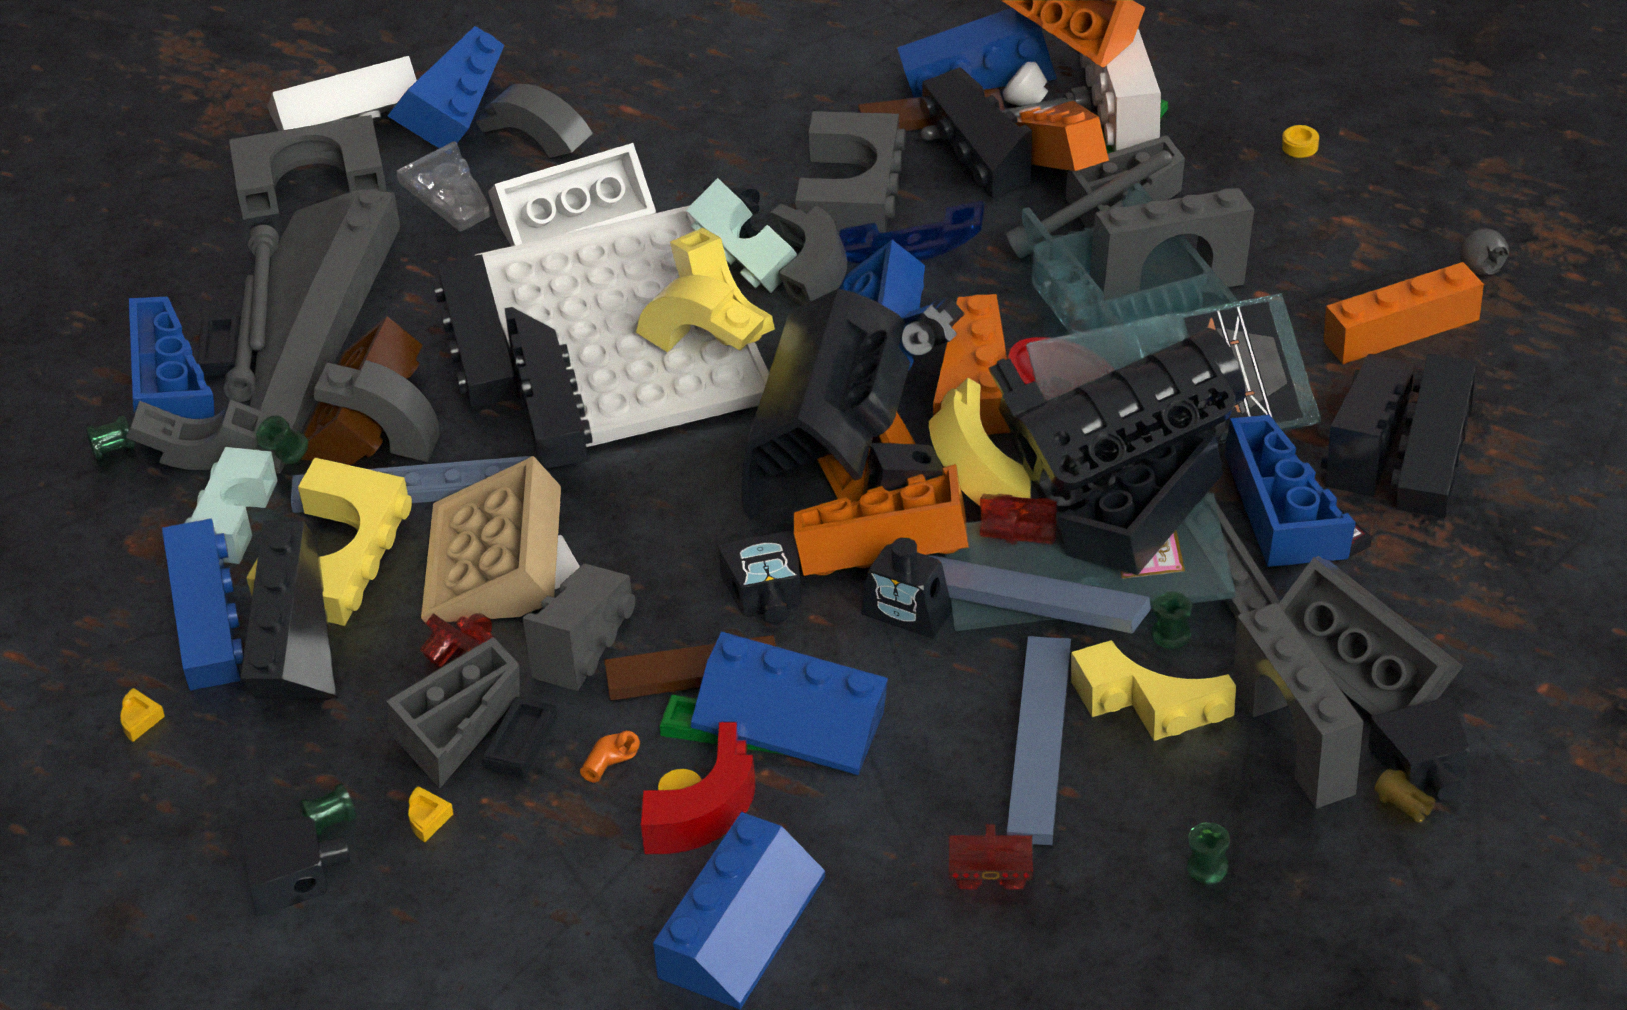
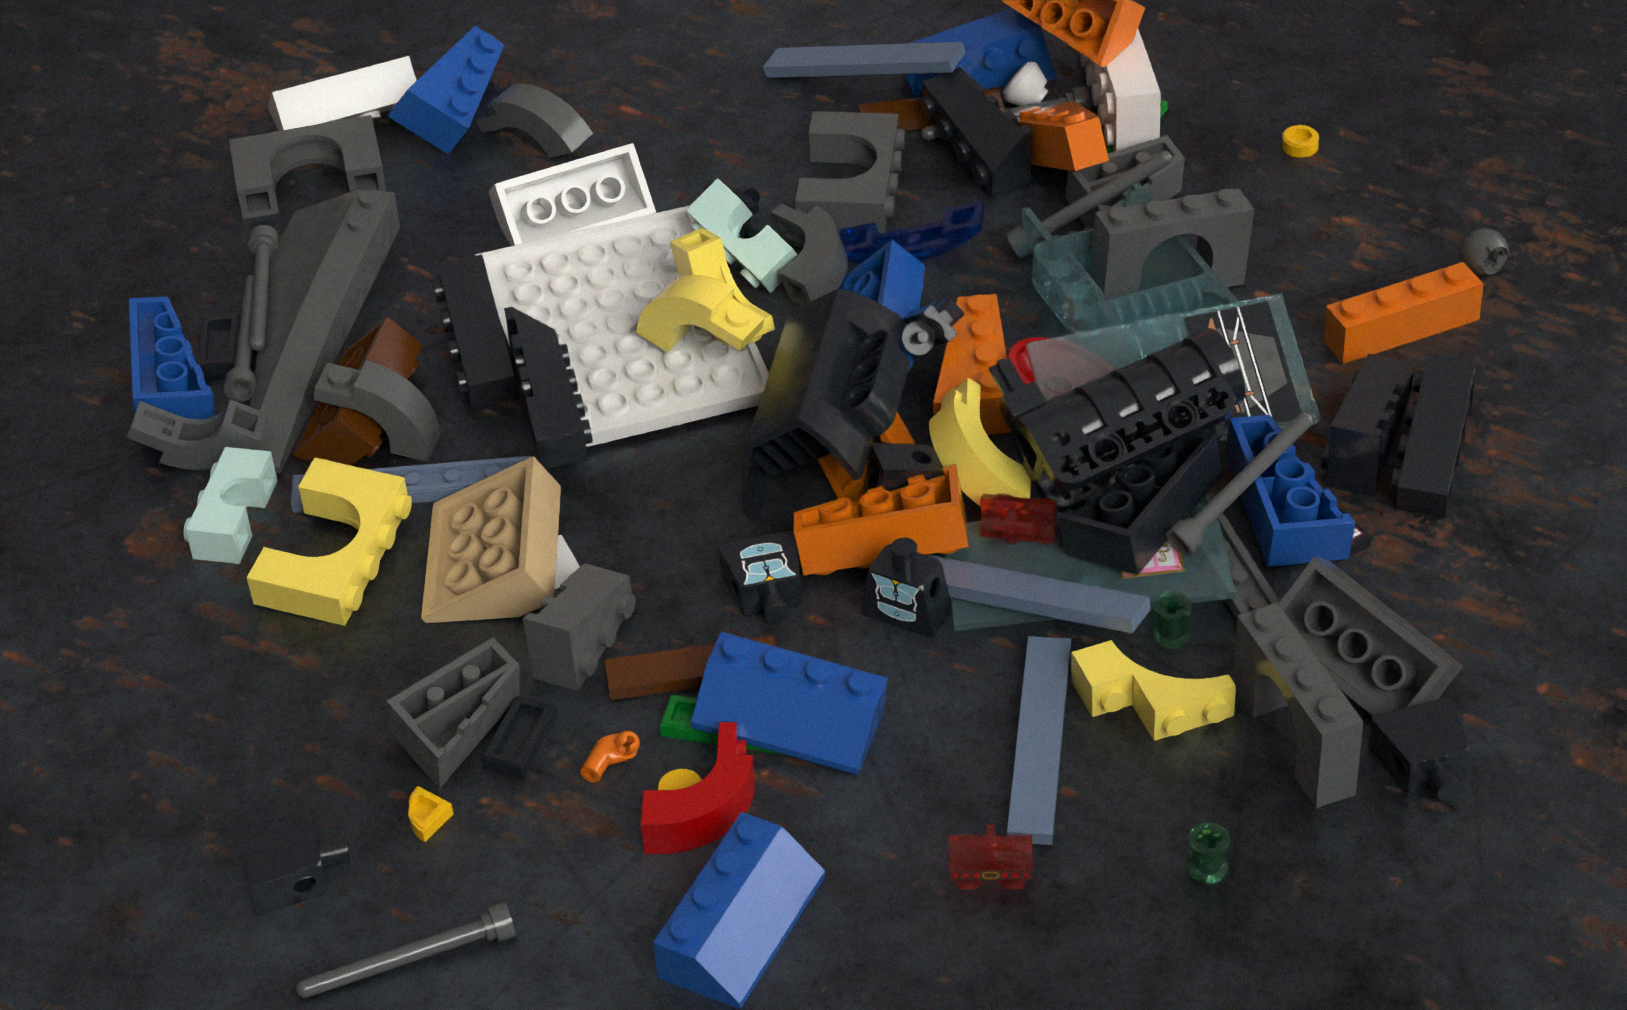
clear green bush [85,415,135,460] -> none
yellow tile [120,688,165,742] -> none
blue wedge [162,518,244,691] -> none
black wedge [240,521,338,698] -> none
clear green bush [256,415,308,464] -> none
clear green bush [299,783,357,836] -> none
clear wing [396,141,490,232] -> none
clear red hips [420,613,495,668] -> none
clear yellow pin [1375,769,1436,823] -> none
none -> dark grey piece [296,901,516,998]
none -> sand blue tile [763,42,966,78]
none -> dark grey piece [1166,412,1313,556]

